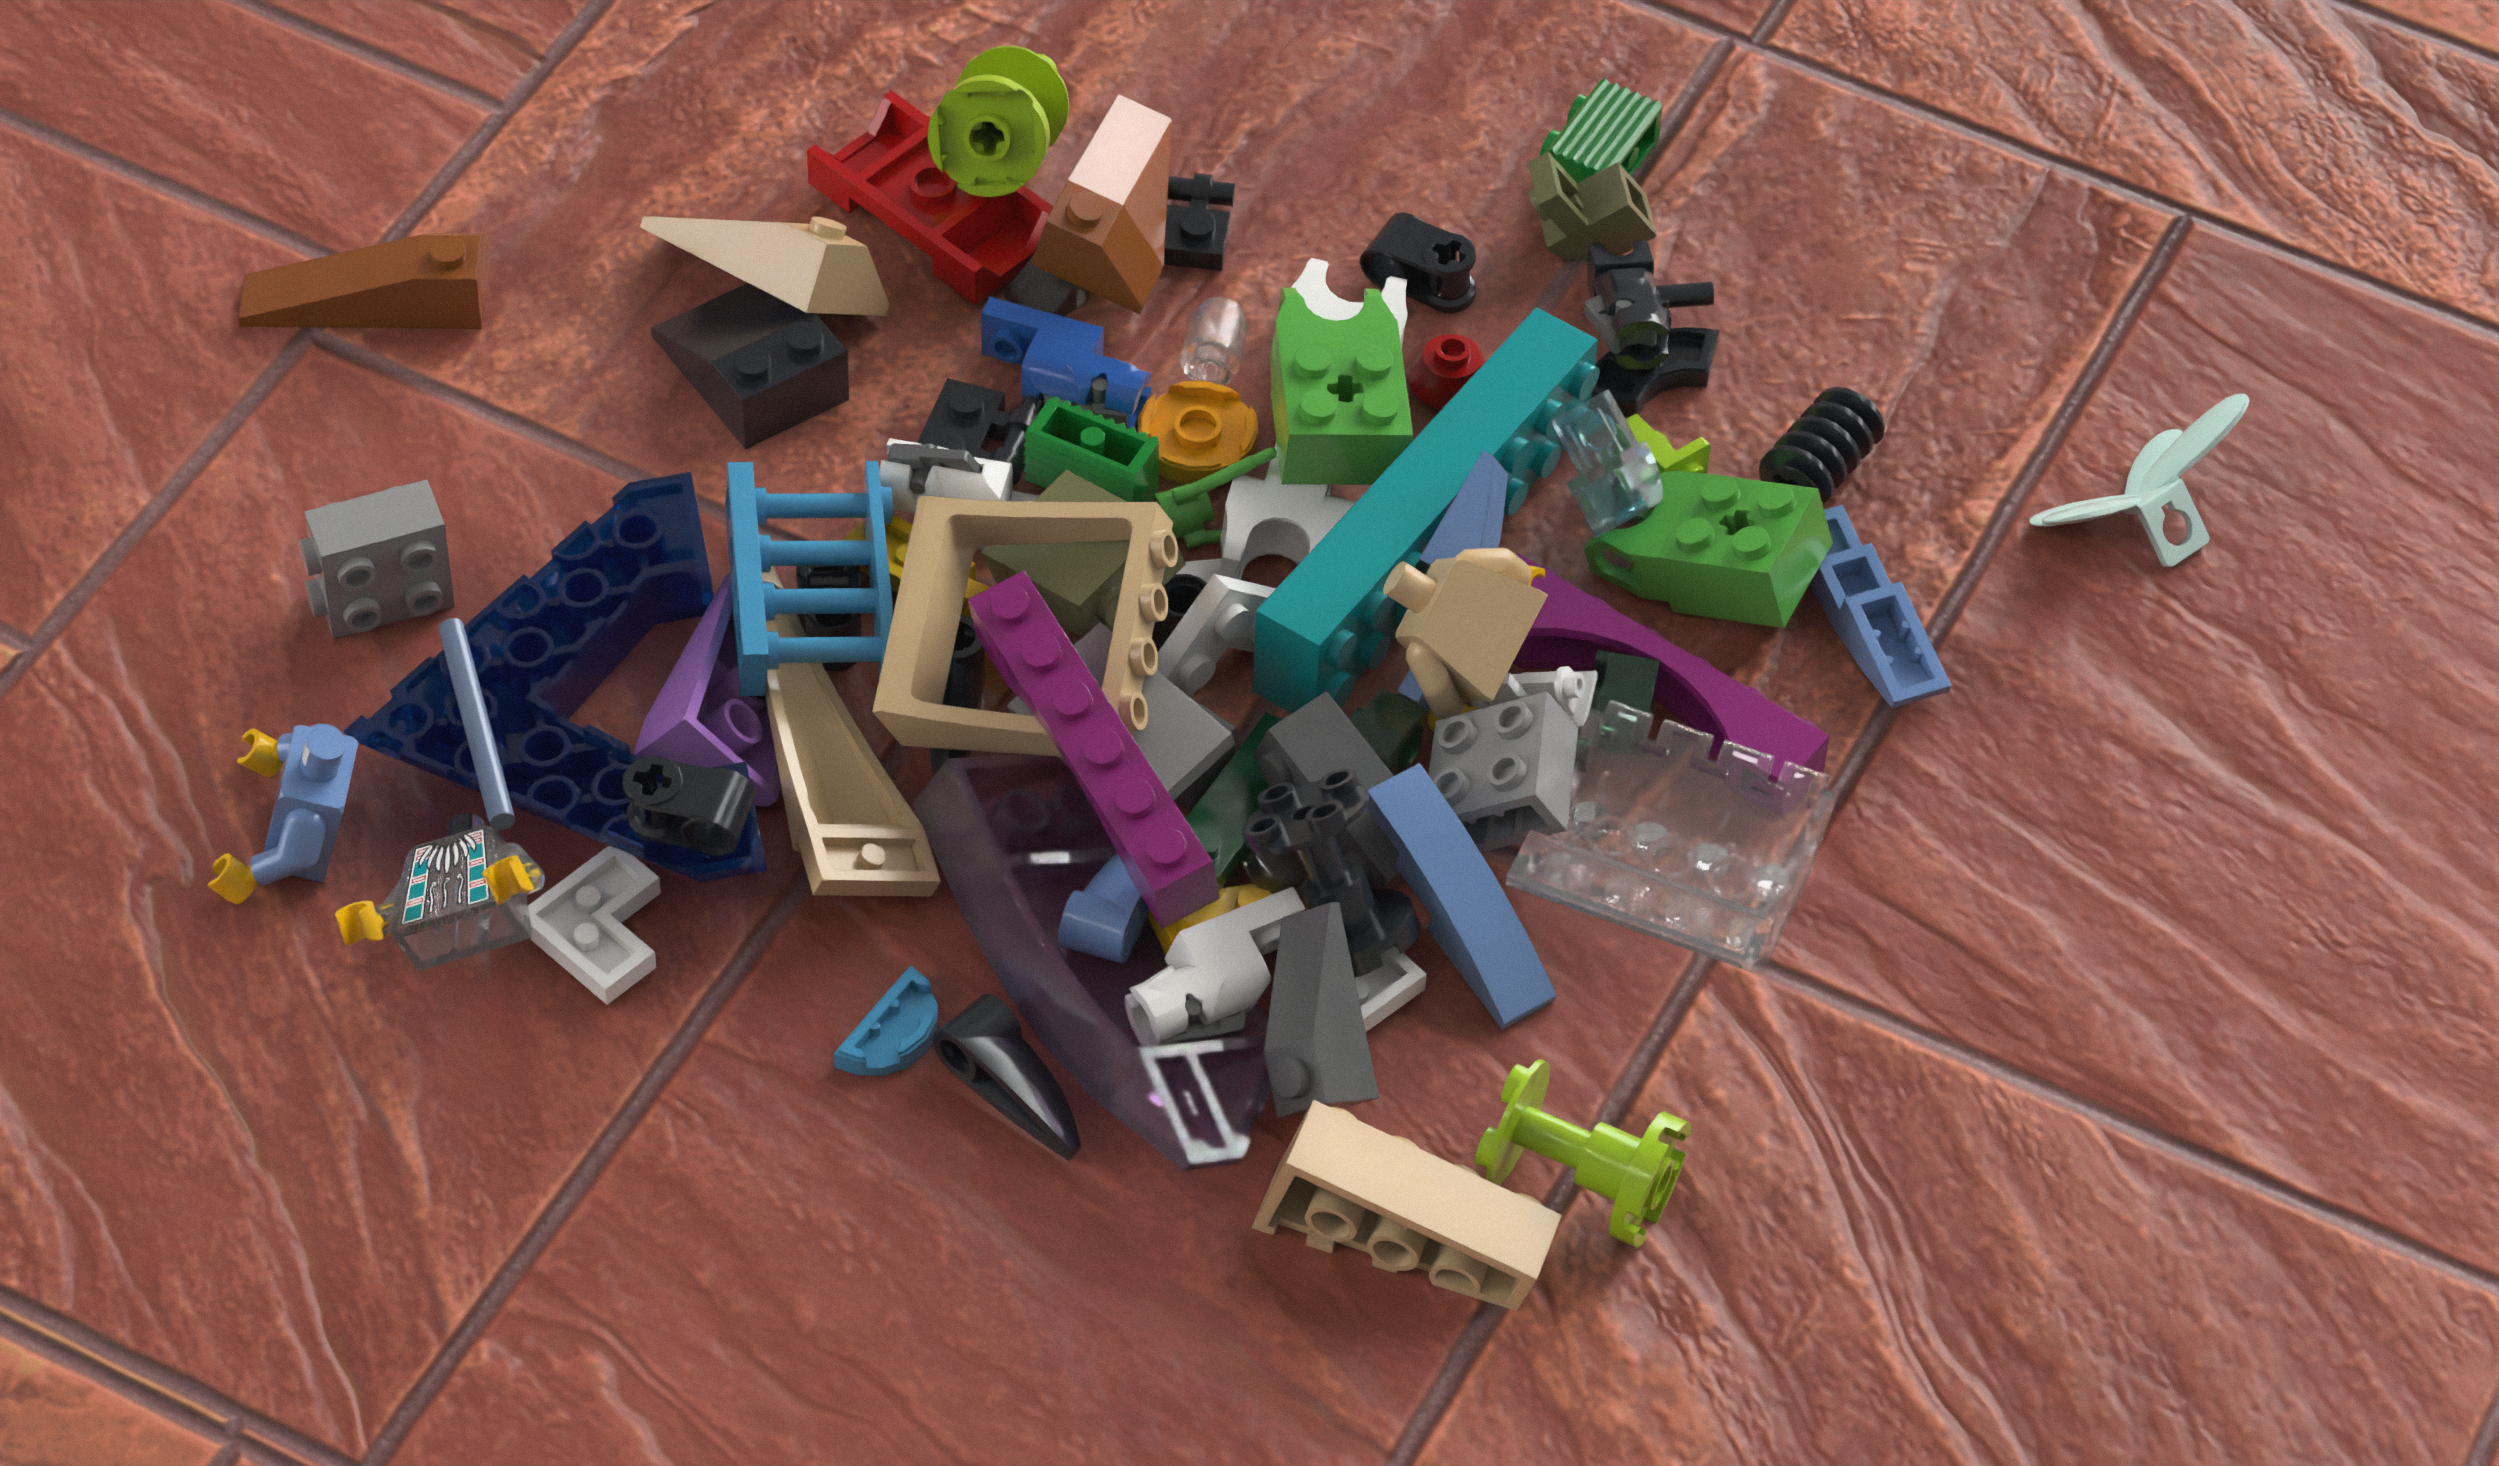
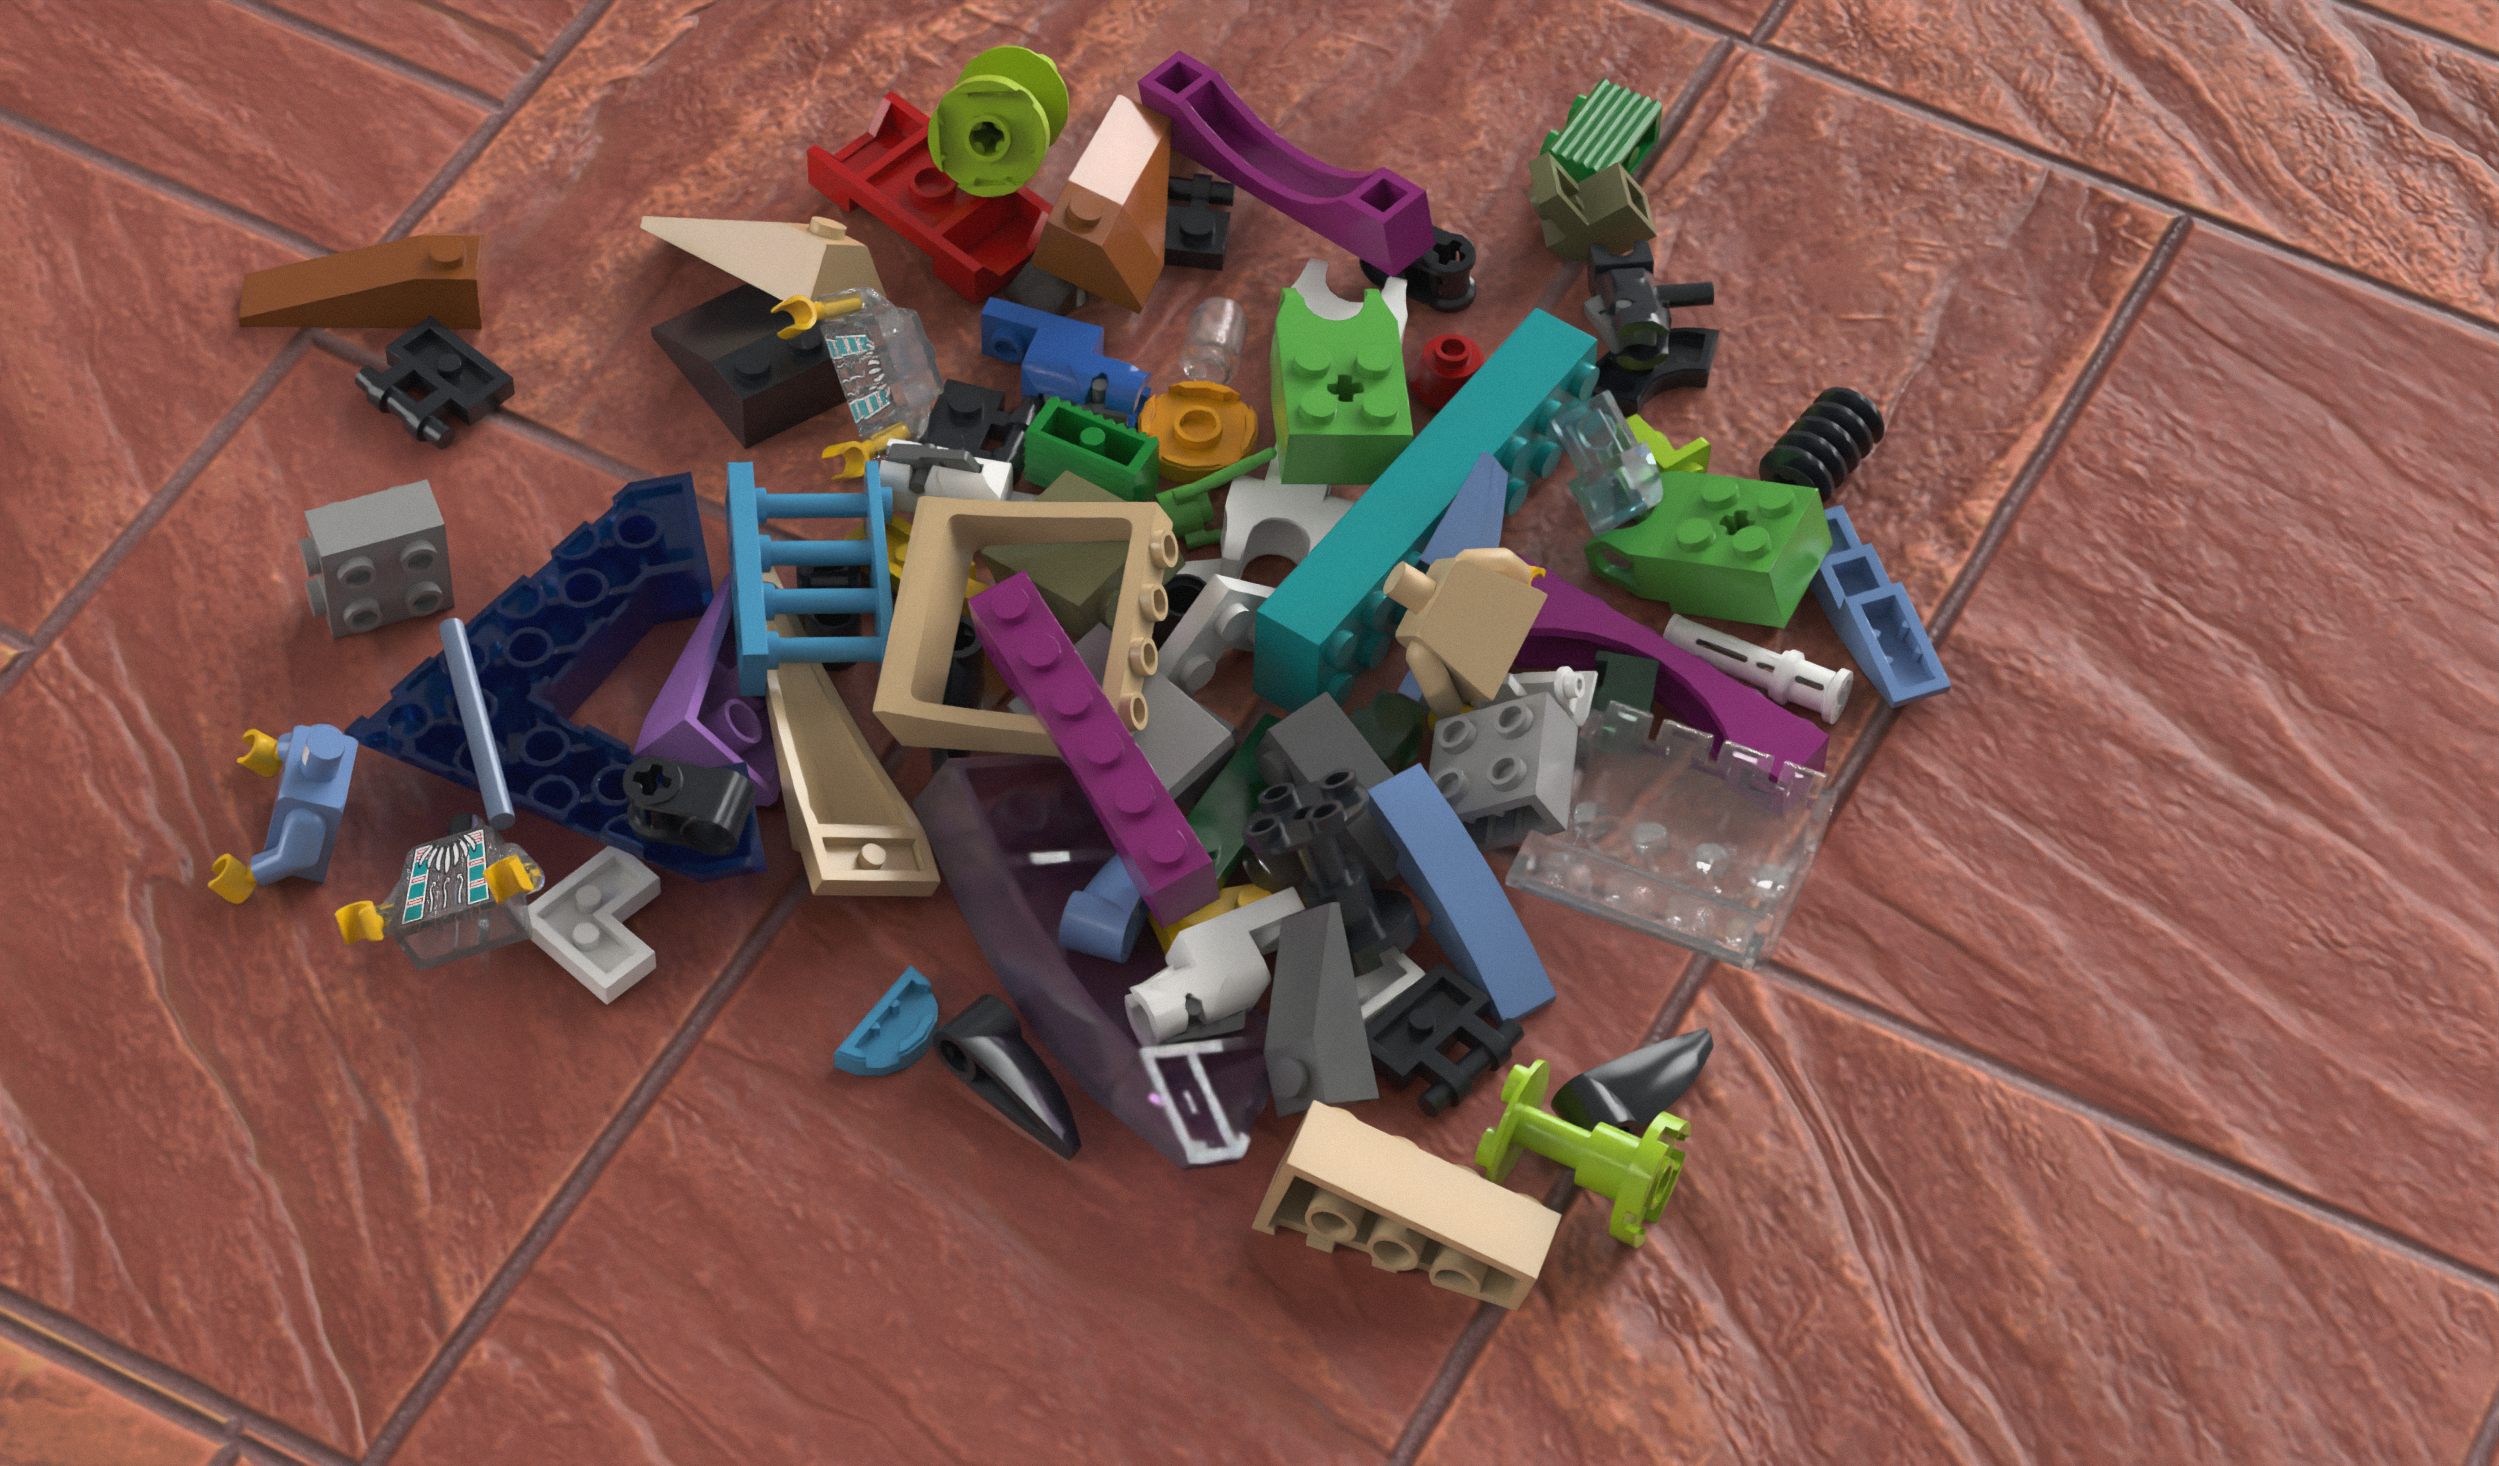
light aqua piece [2029,394,2249,567] -> none
none -> black plate [355,315,515,450]
none -> clear torso [771,286,944,481]
none -> magenta arch [1137,50,1436,278]
none -> black plate [1365,962,1525,1118]
none -> black piece [1551,1028,1714,1135]
none -> white pin [1663,614,1854,724]

